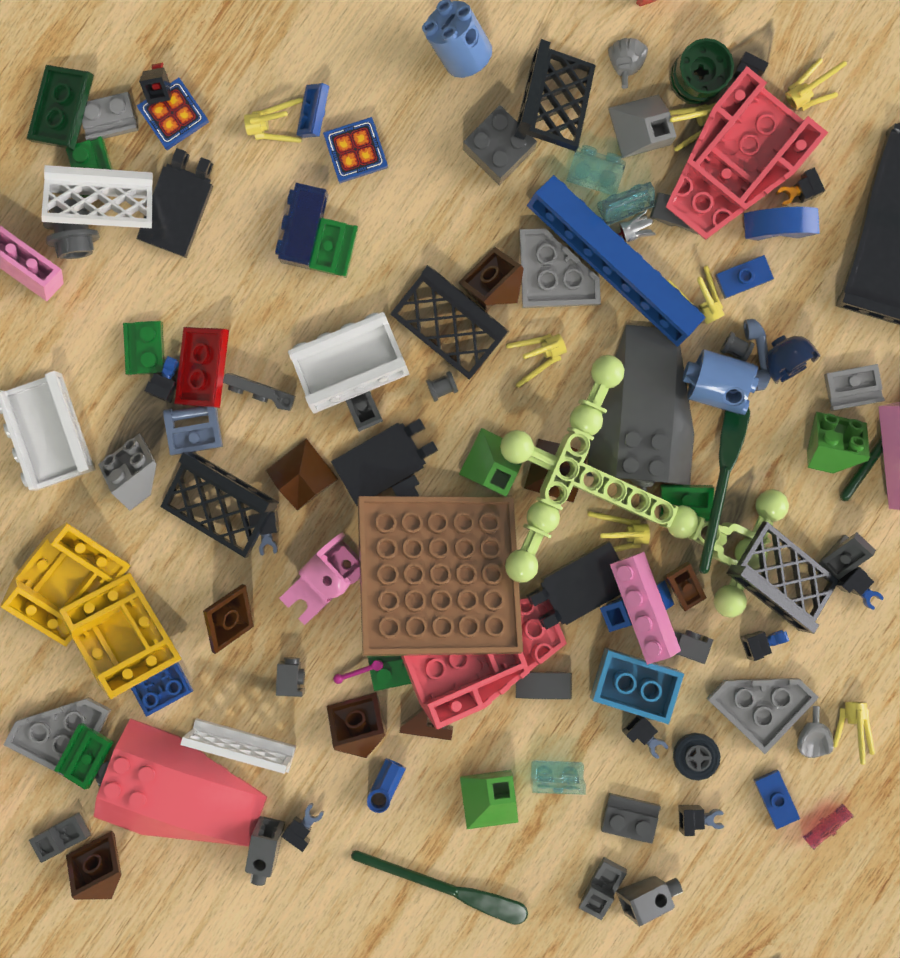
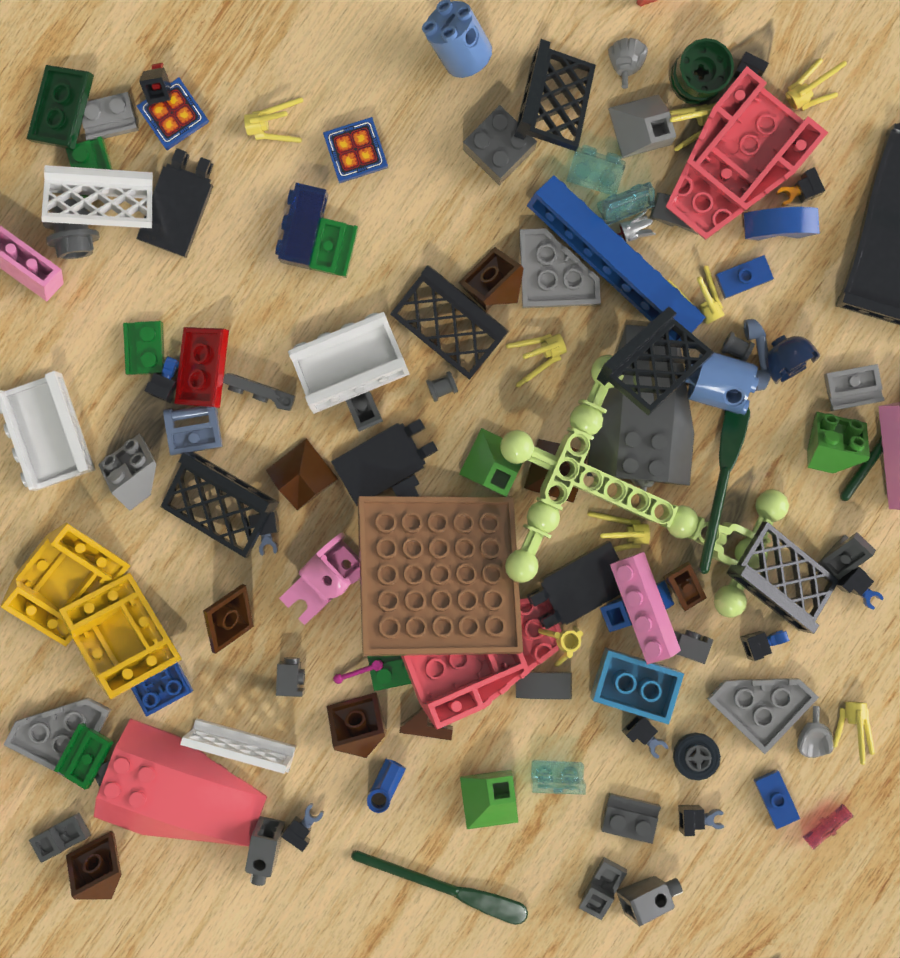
blue plate [297,83,329,138] -> none
green plate [659,484,714,521] -> none
none -> light yellow plant [538,626,583,667]
none -> black fence [597,307,714,416]

